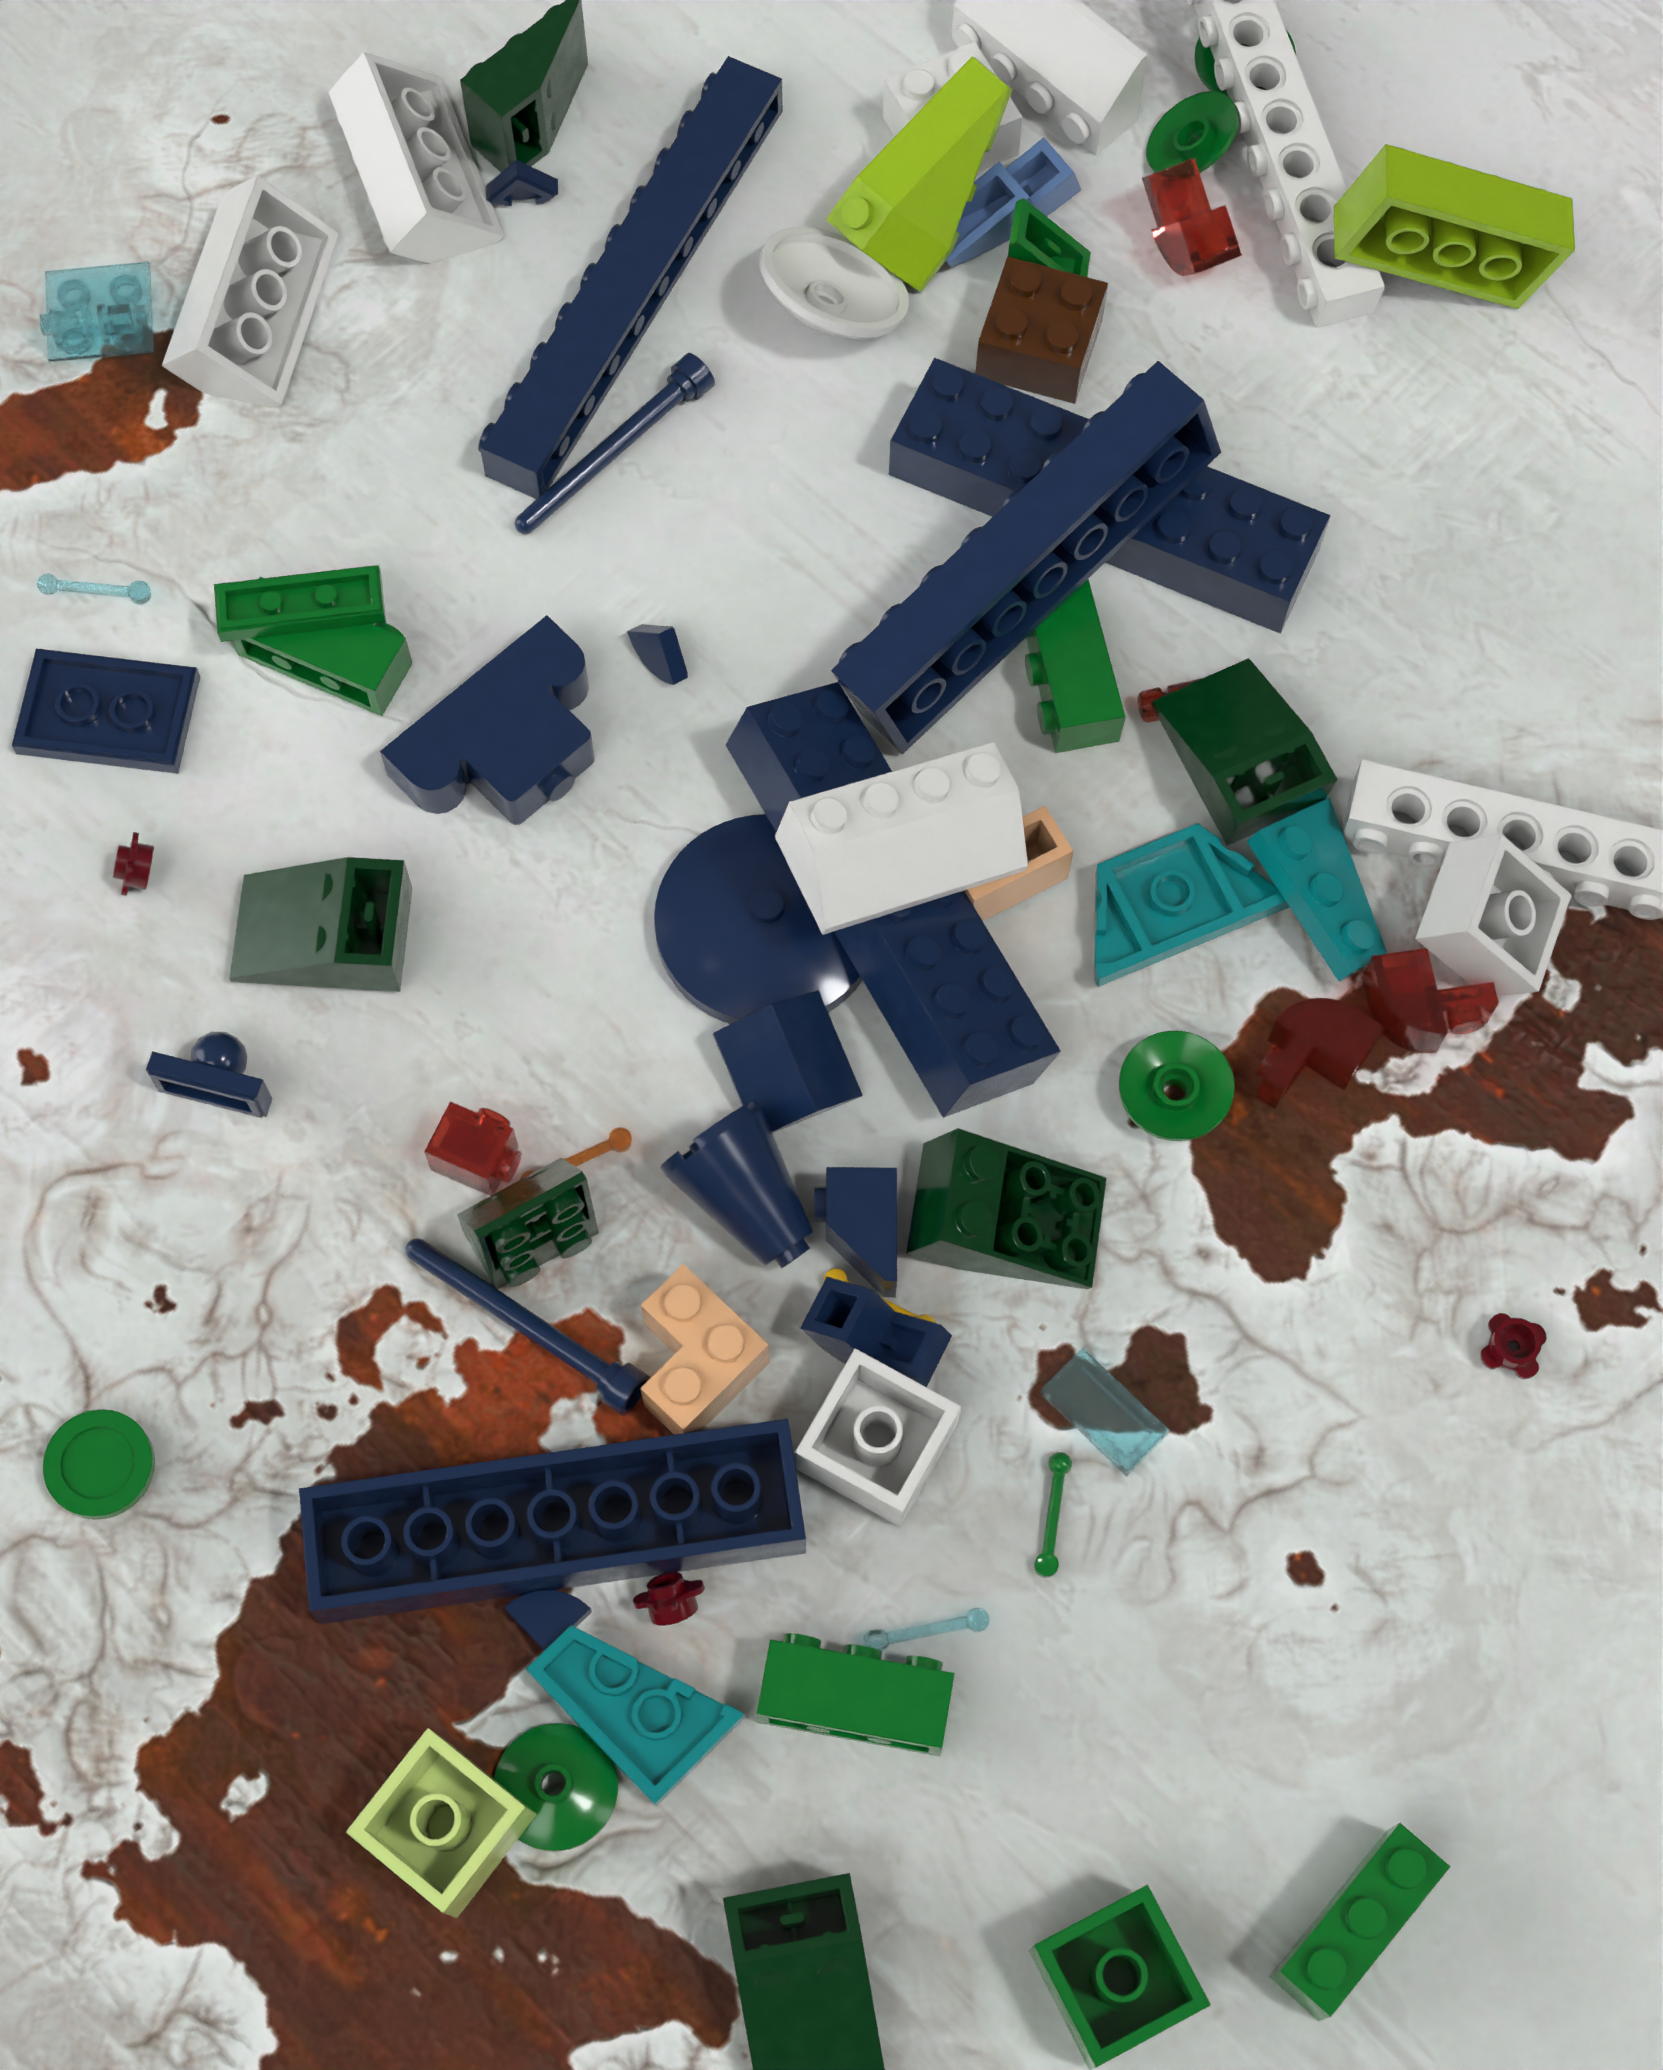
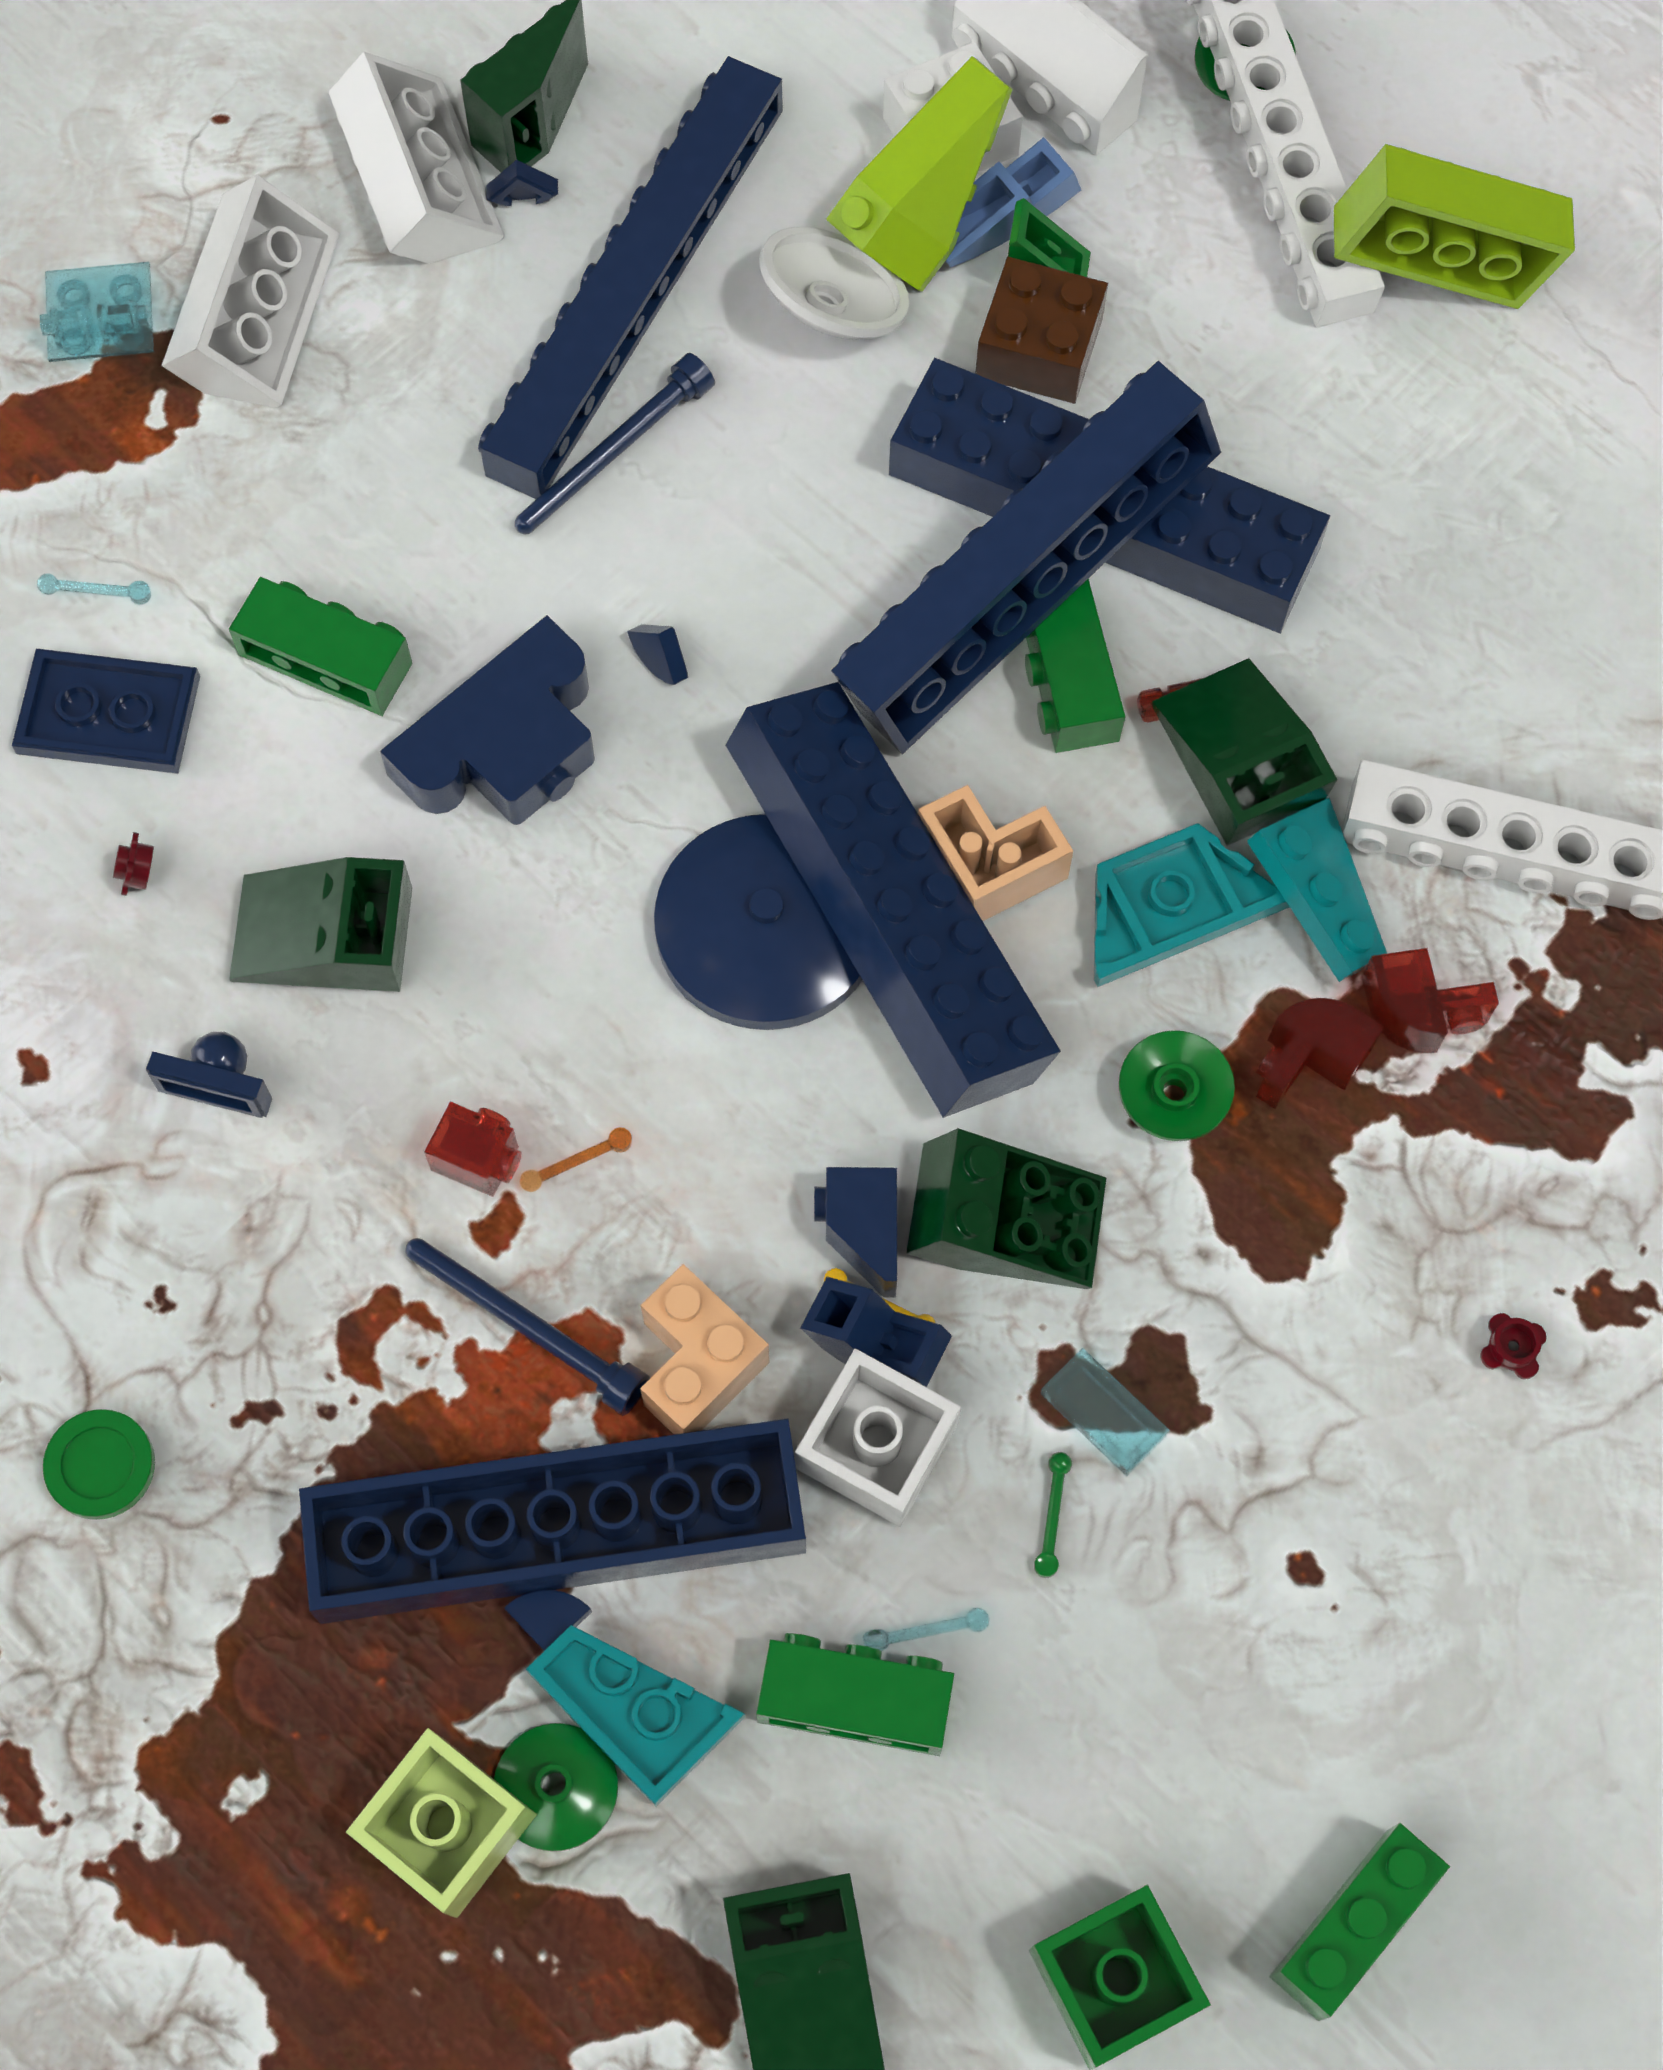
green tile [214,565,386,642] -> none
dark green slope [457,1158,599,1289] -> none
dark red plate [633,1572,705,1626] -> none
dark blue cone [660,1100,813,1269] -> none
dark blue slope [712,990,863,1133] -> none
white slope [775,742,1028,935] -> none
clear red brick [1142,158,1242,276] -> none
green dish [1146,91,1239,180] -> none
white brick [1415,834,1571,998] -> none

